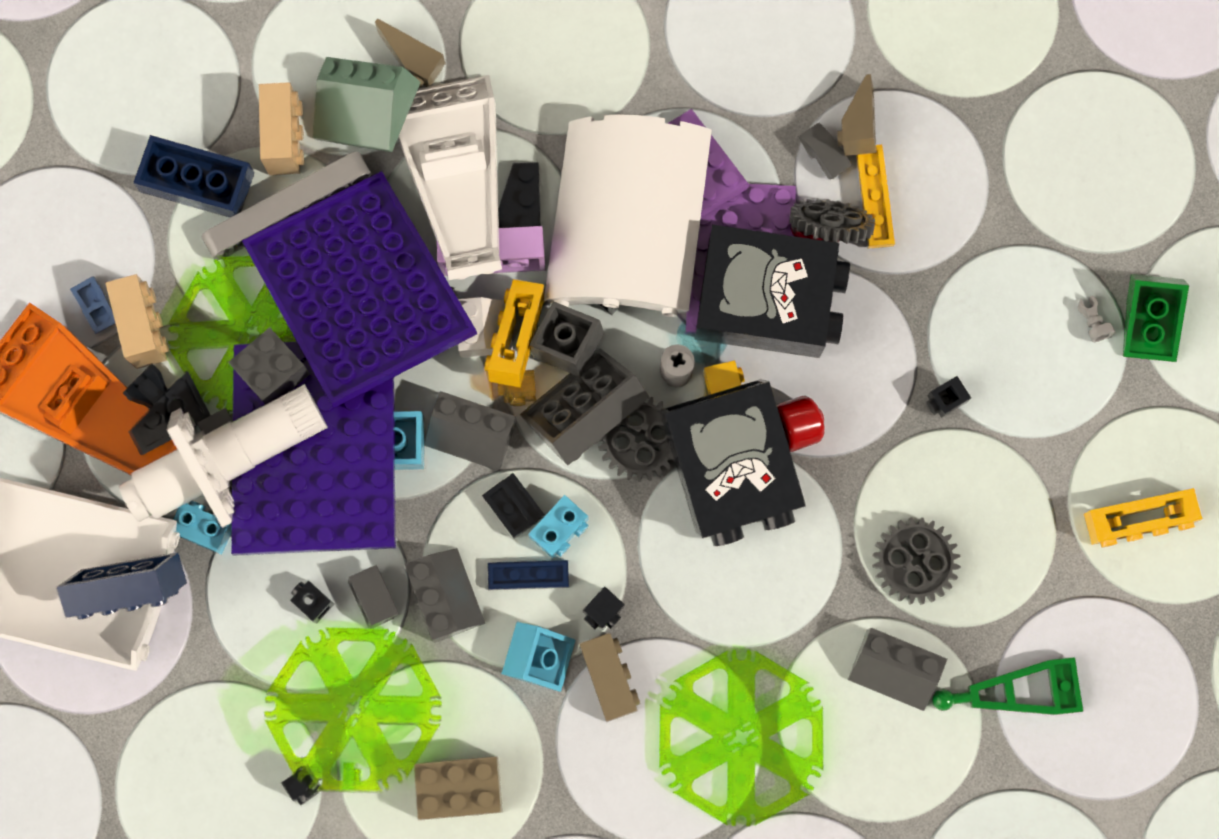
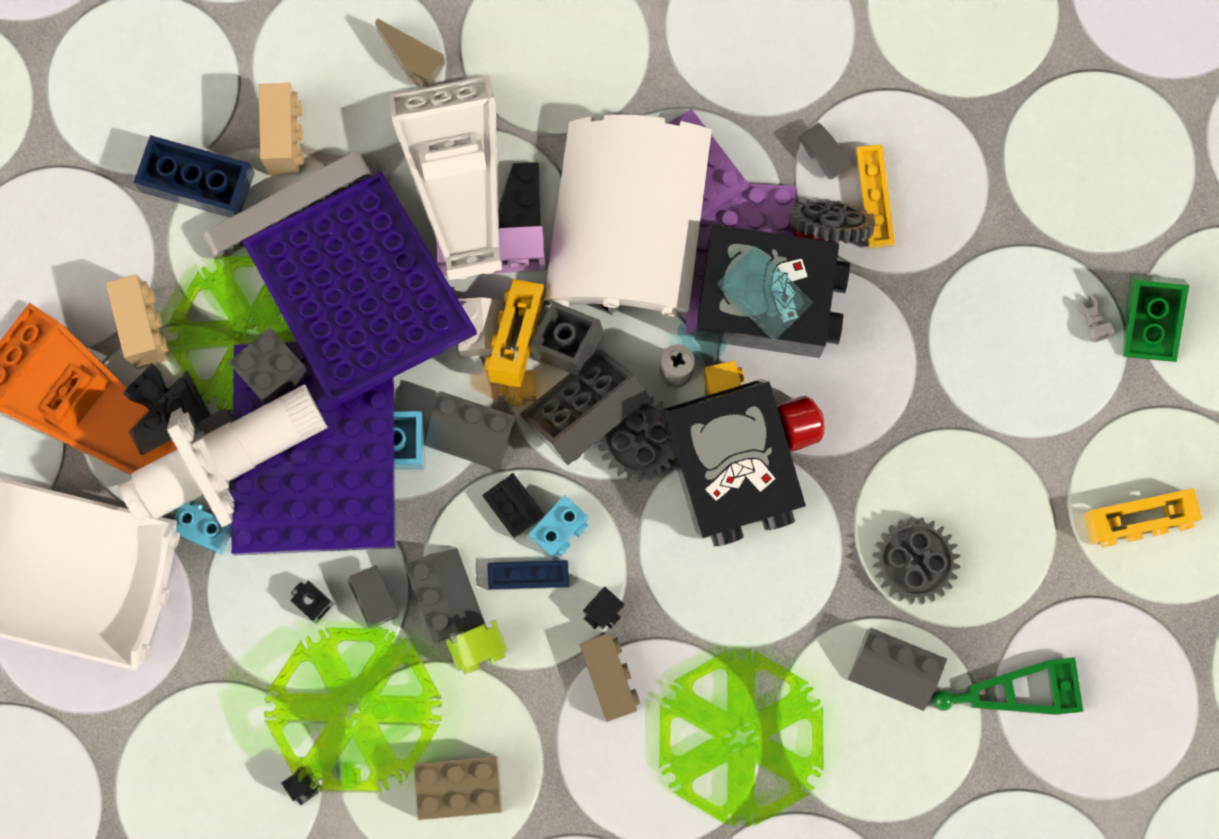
dark blue brick [56,552,187,620] -> none
medium blue slope [70,276,115,334] -> none
sand green slope [313,57,421,152] -> none
medium azure slope [502,622,576,692] -> none
dark tan slope [837,74,876,156] -> none
black brick [927,376,971,418] -> none
none -> lime brick [446,619,508,674]
none -> clear light blue plate [717,246,813,341]

